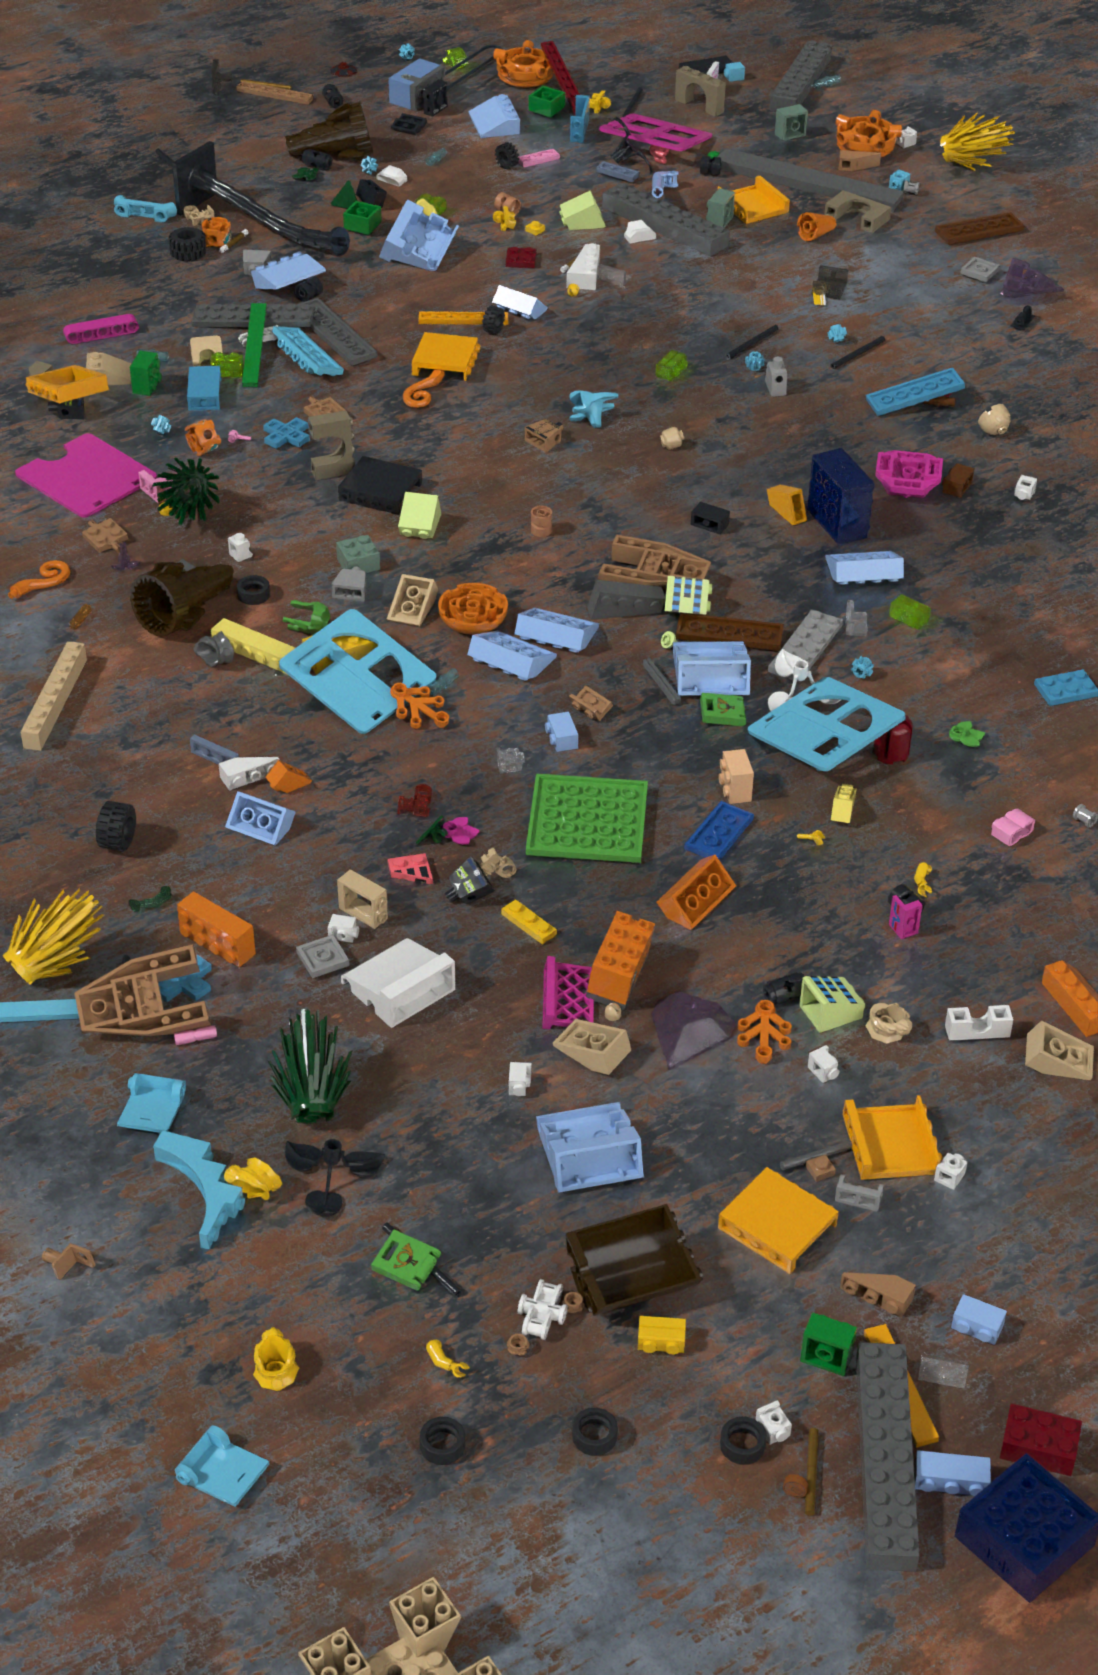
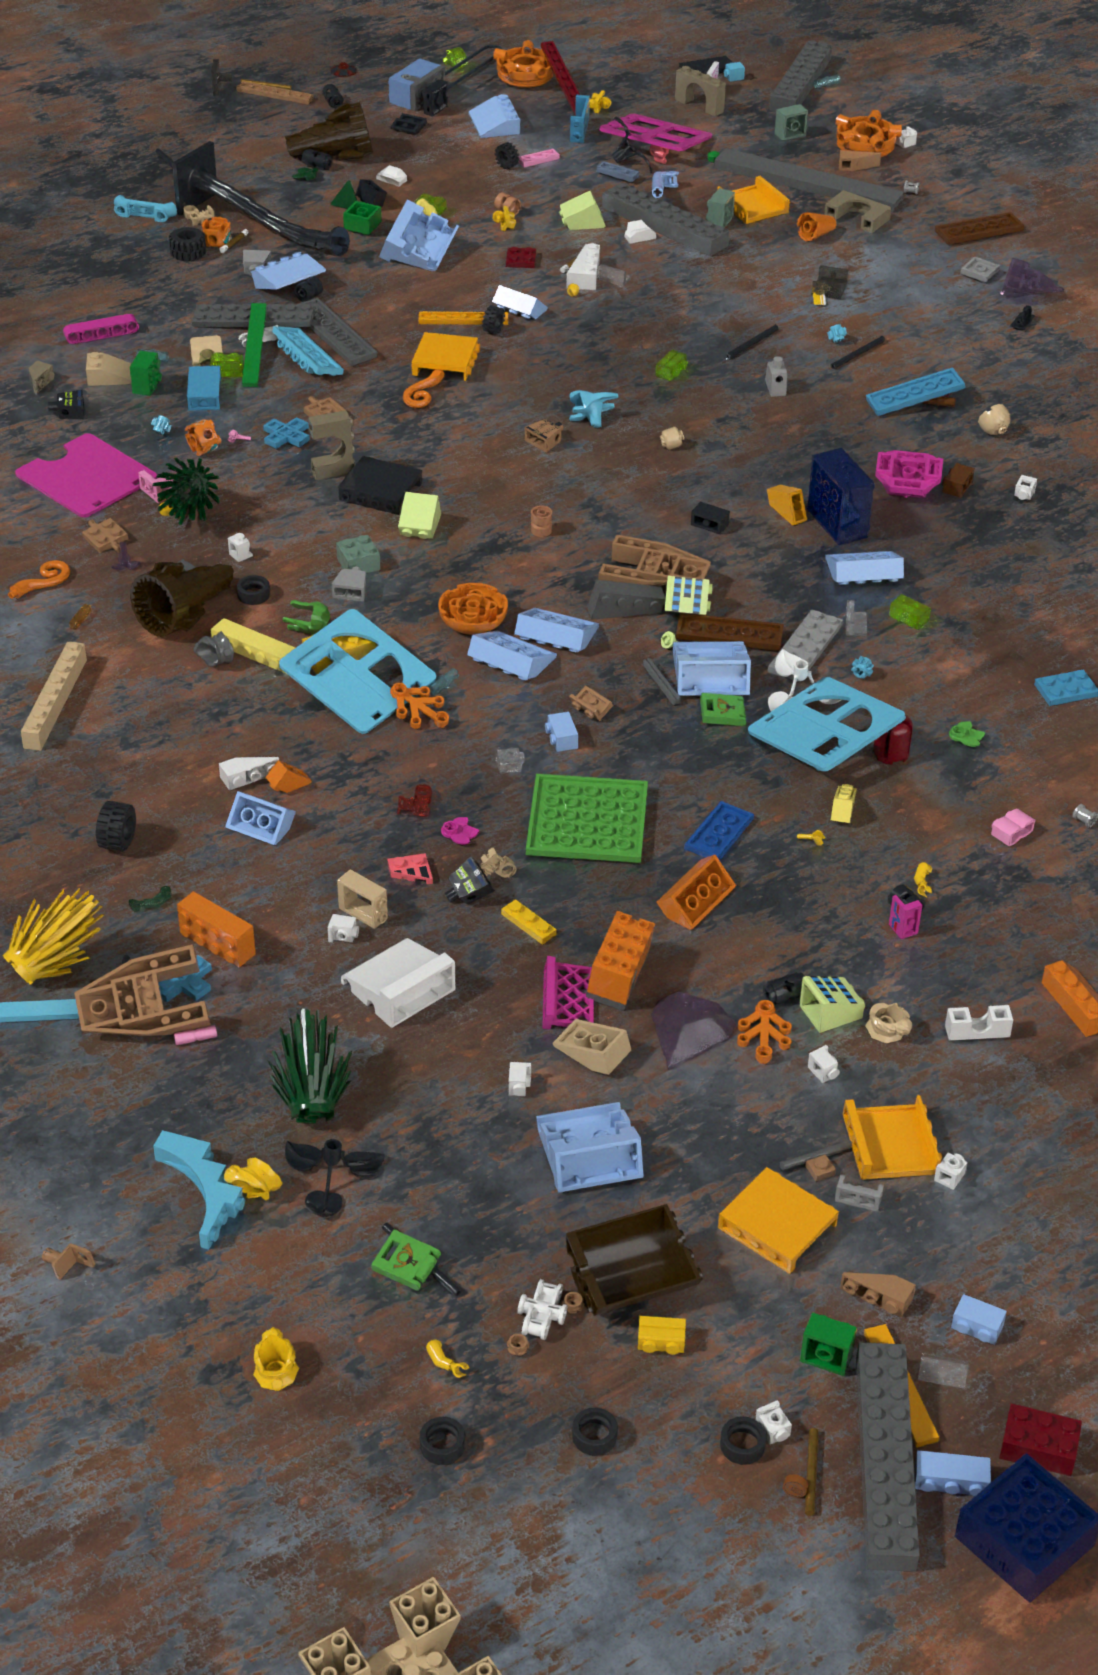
light orange window [26,365,109,403] -> none
medium azure door [117,1073,186,1133] -> none
medium azure door [175,1425,270,1507] -> none
sand blue plate [190,734,239,765] -> none
light grey plate [296,935,350,978] -> none
medium azure gear [360,156,378,175] -> none
tan slope [387,574,439,627] -> none
medium azure gear [399,43,415,61] -> none
dark green piece [415,815,448,845] -> none
clear light blue axle [425,148,447,166] -> none
yellow plate [525,221,545,236] -> none
green brick [528,86,565,117] -> none
tan hinge [605,1003,621,1021] -> none
black piece [622,87,643,117] -> none
black wheel [700,156,721,175] -> none
light nougat brick [719,749,754,804] -> none
medium azure gear [745,352,764,371] -> none
medium azure brick [889,170,911,191] -> none
yellow plant [941,112,1015,171] -> none
tan slope [1025,1021,1094,1080] -> none

